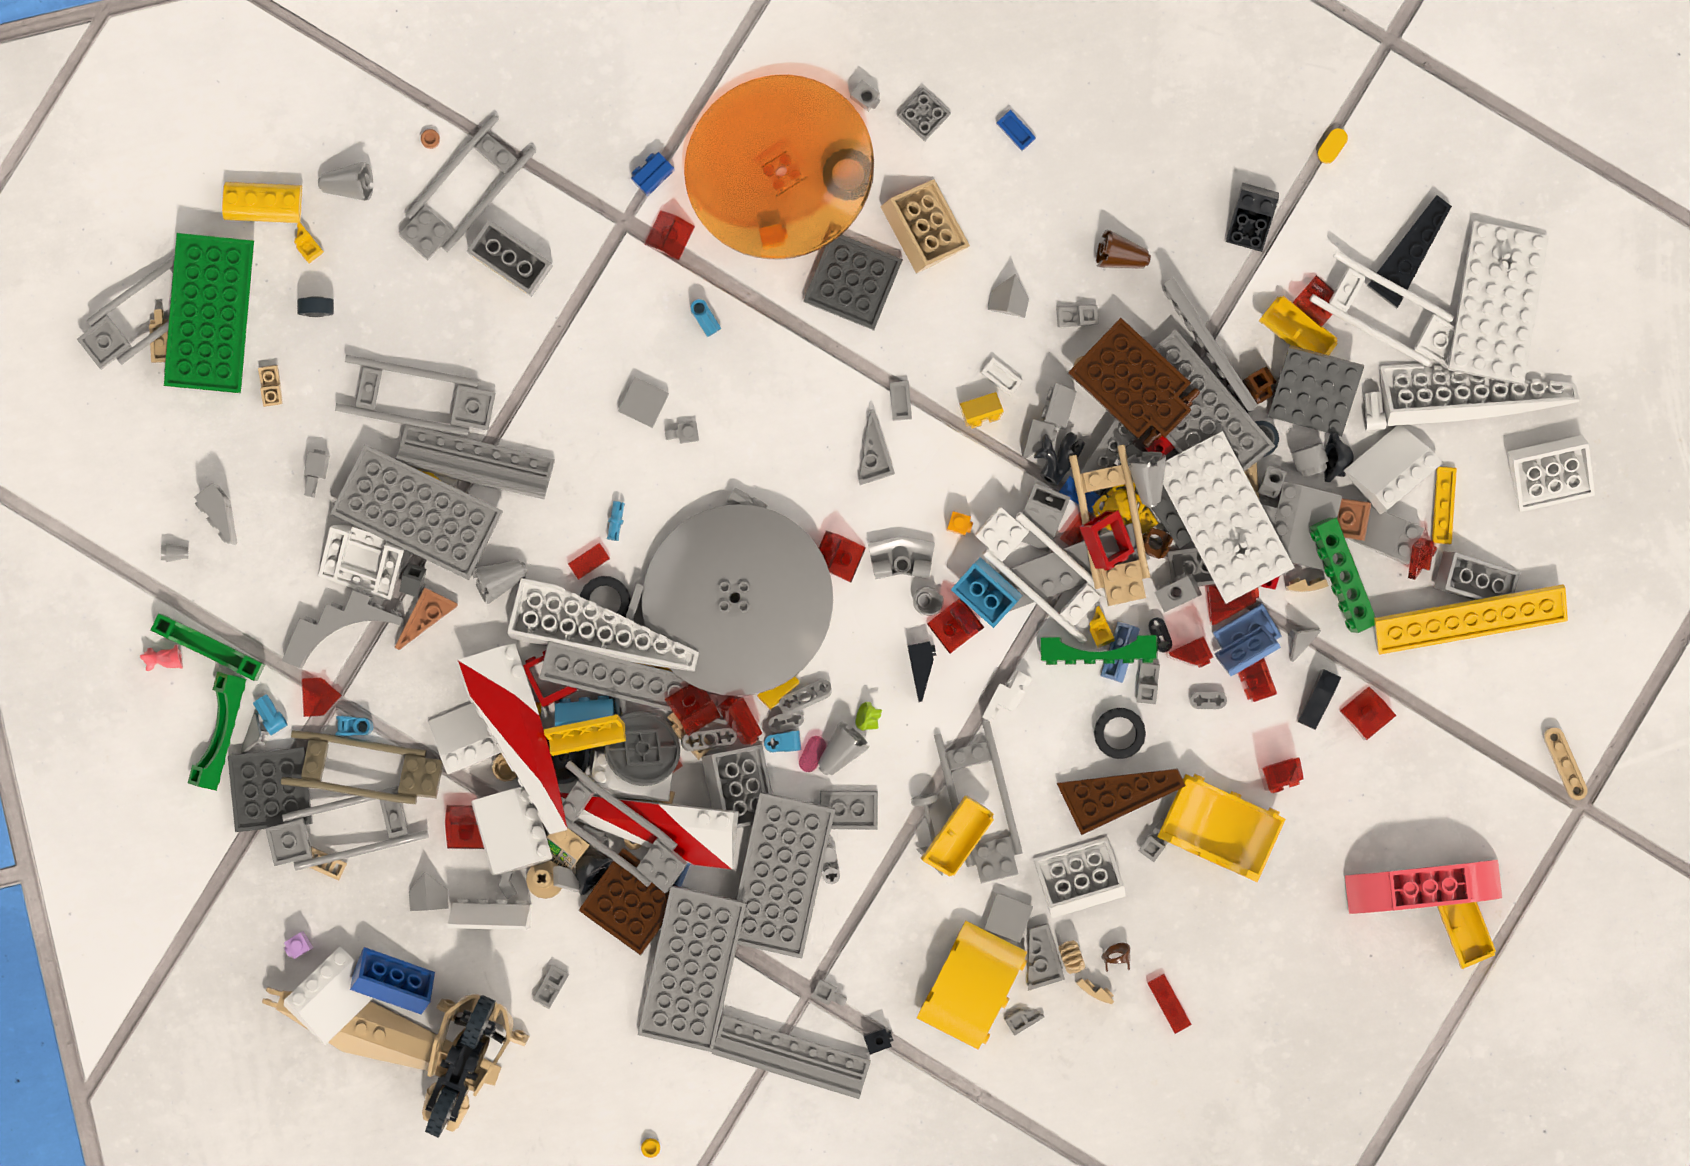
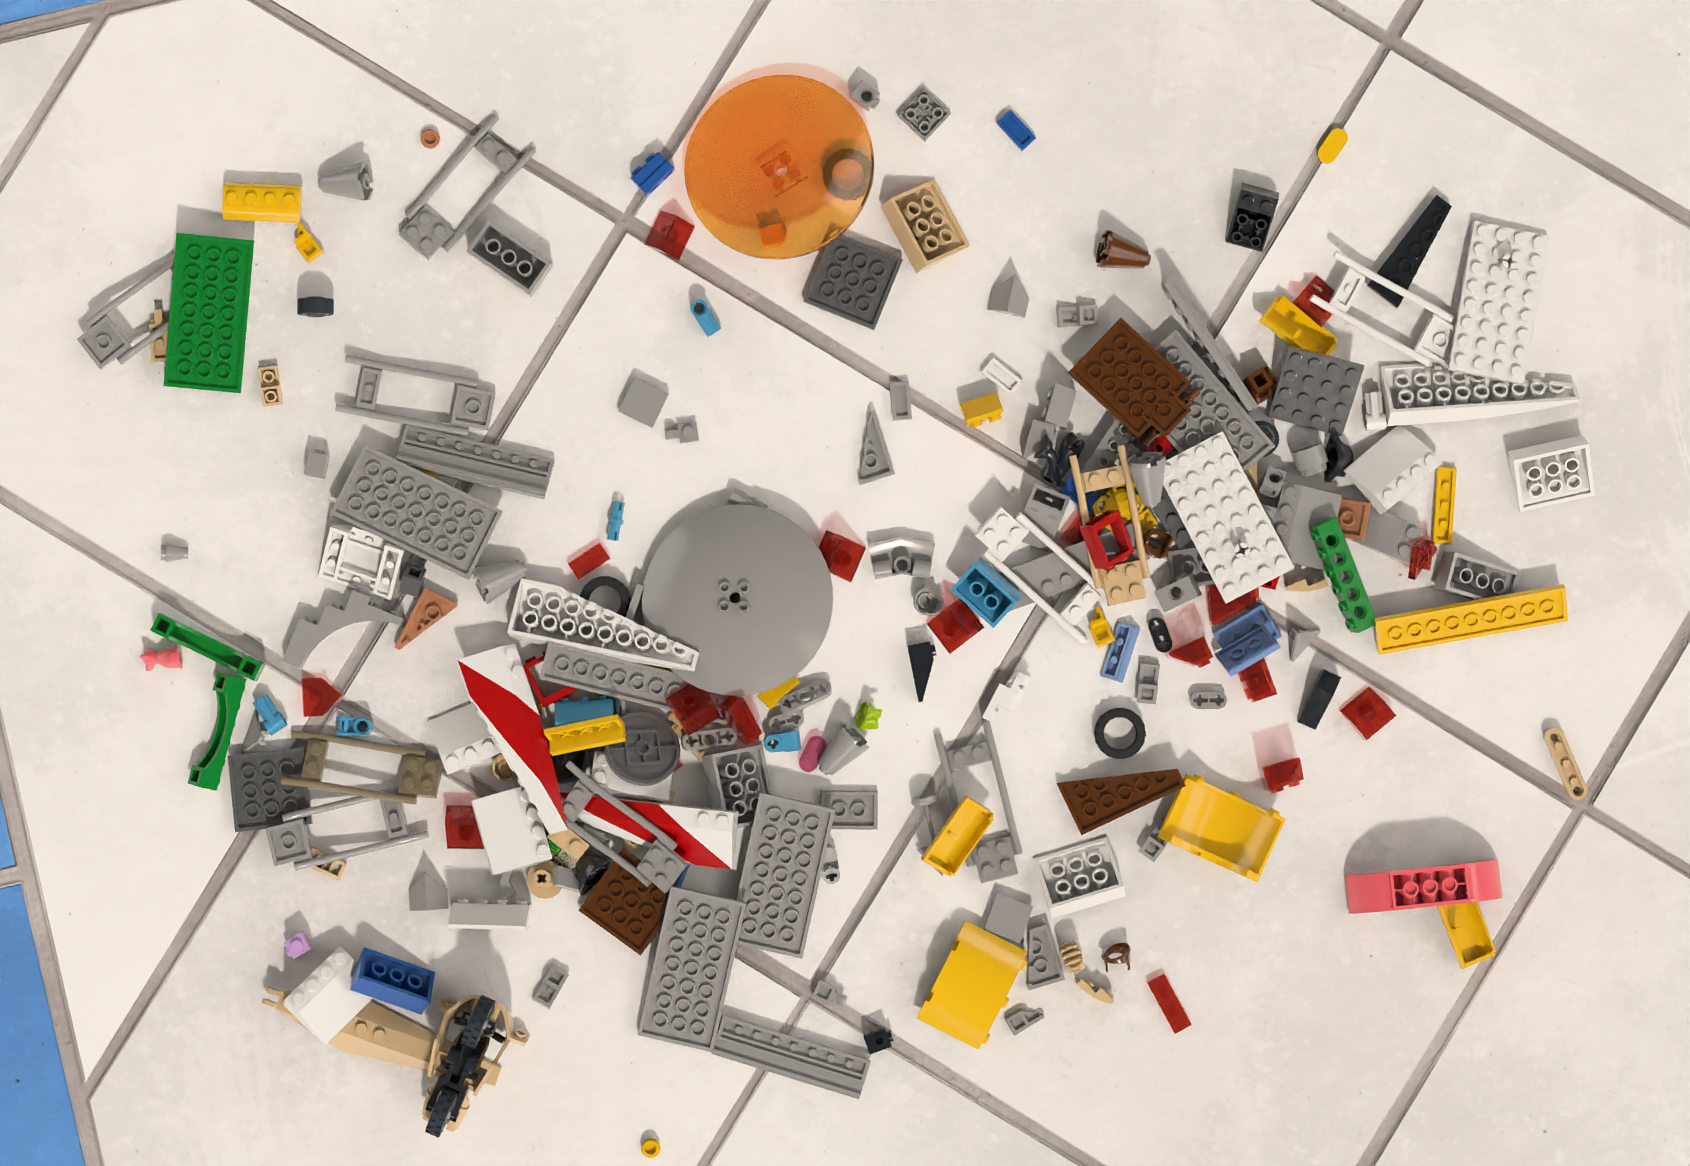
light grey slope [194,483,237,545] -> none
light grey tile [304,476,318,498] -> none
light orange brick [947,511,973,536] -> none
green arch [1041,635,1158,665] -> none

